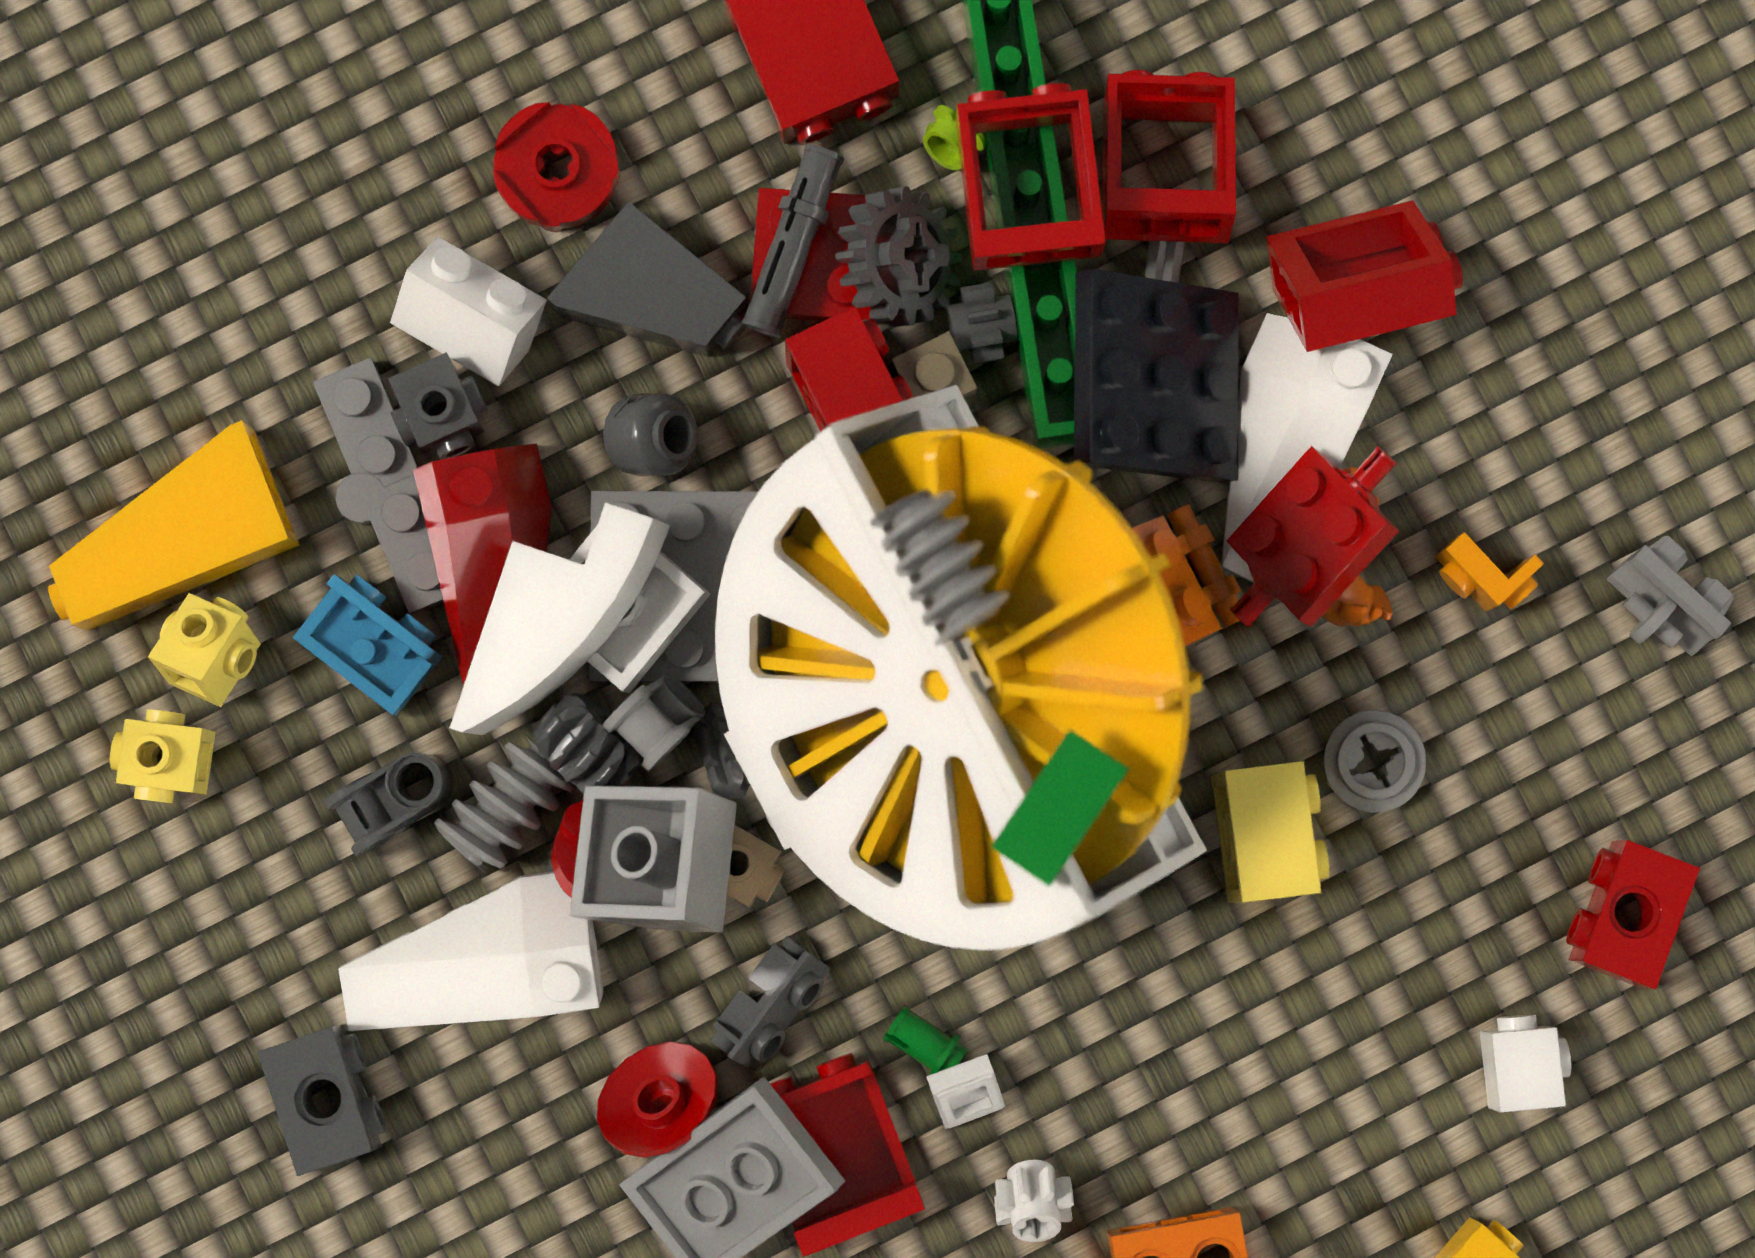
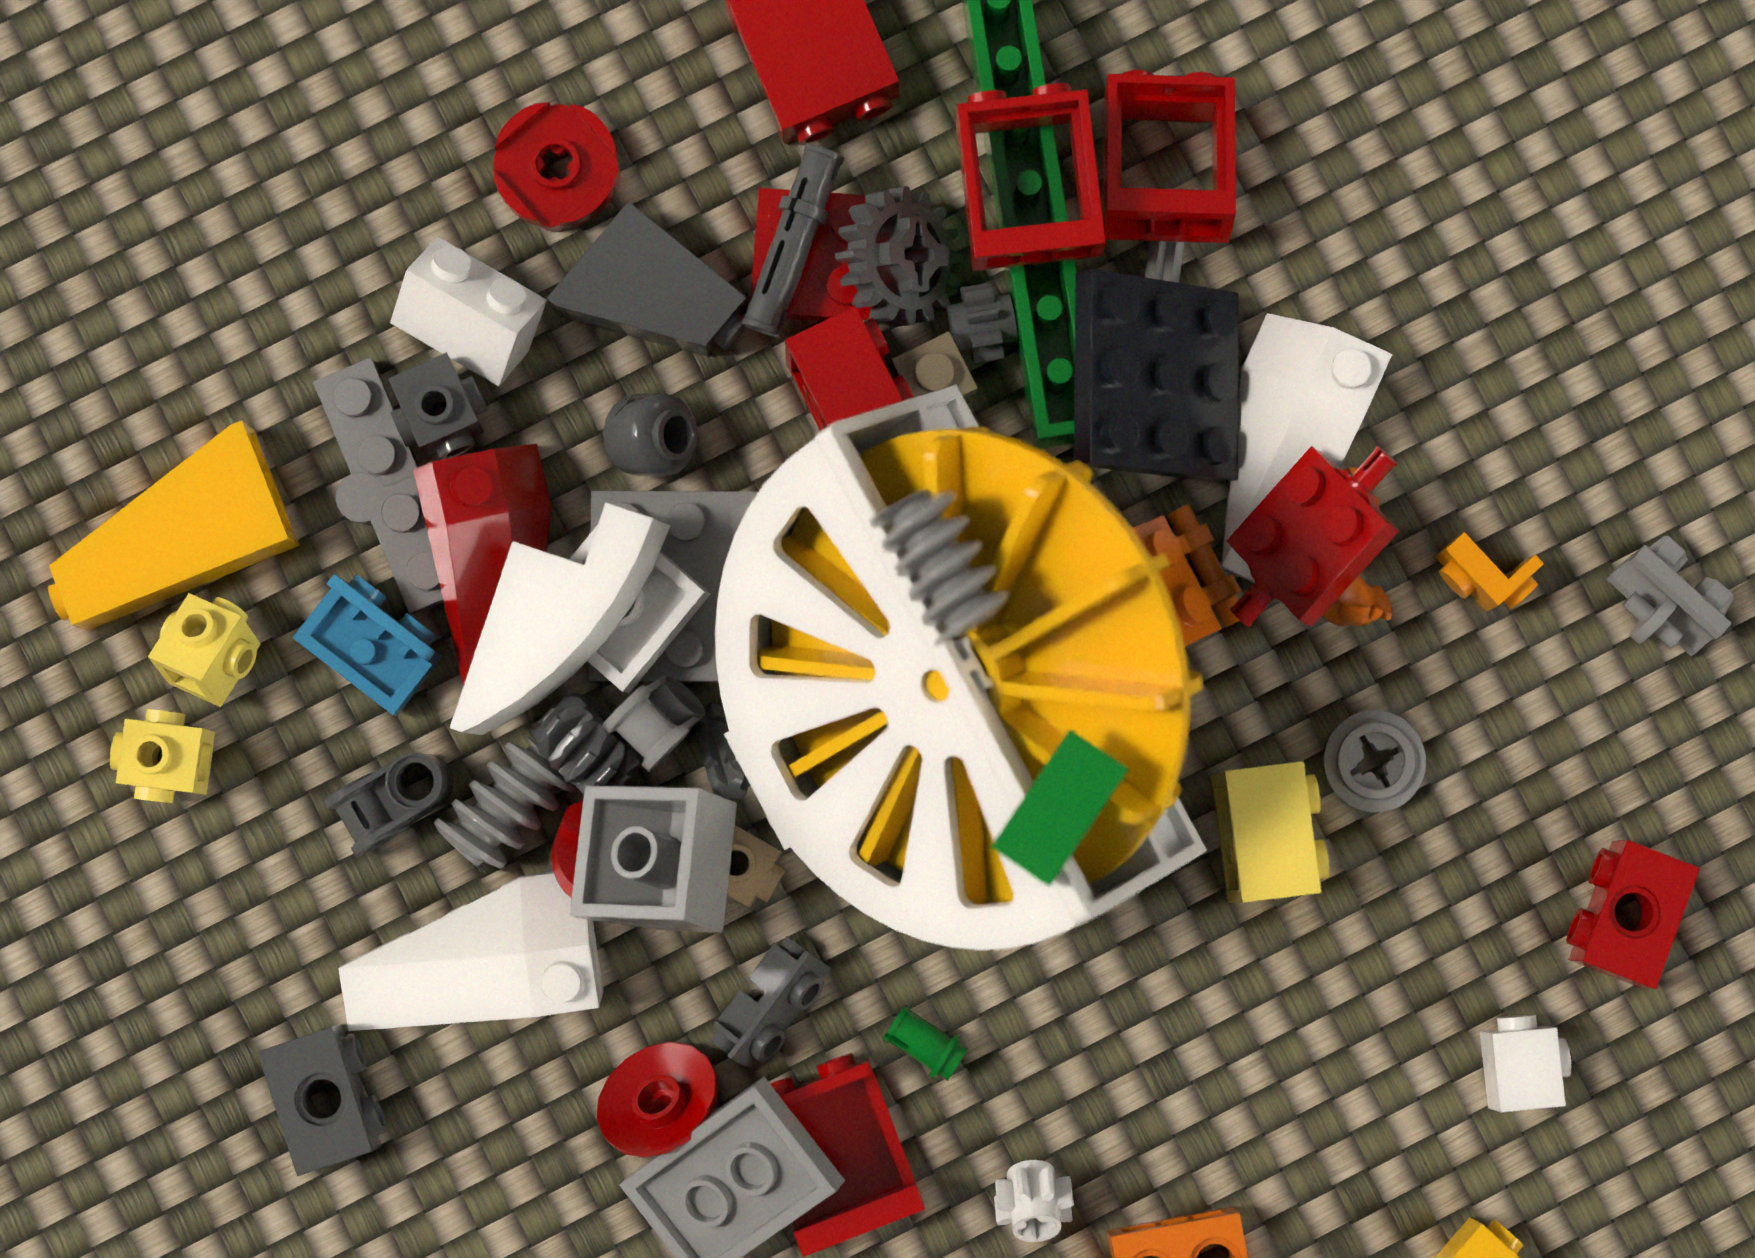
lime plate [923,105,987,170] -> none
white tile [926,1054,1006,1129] -> none
red window [1266,200,1463,352] -> none

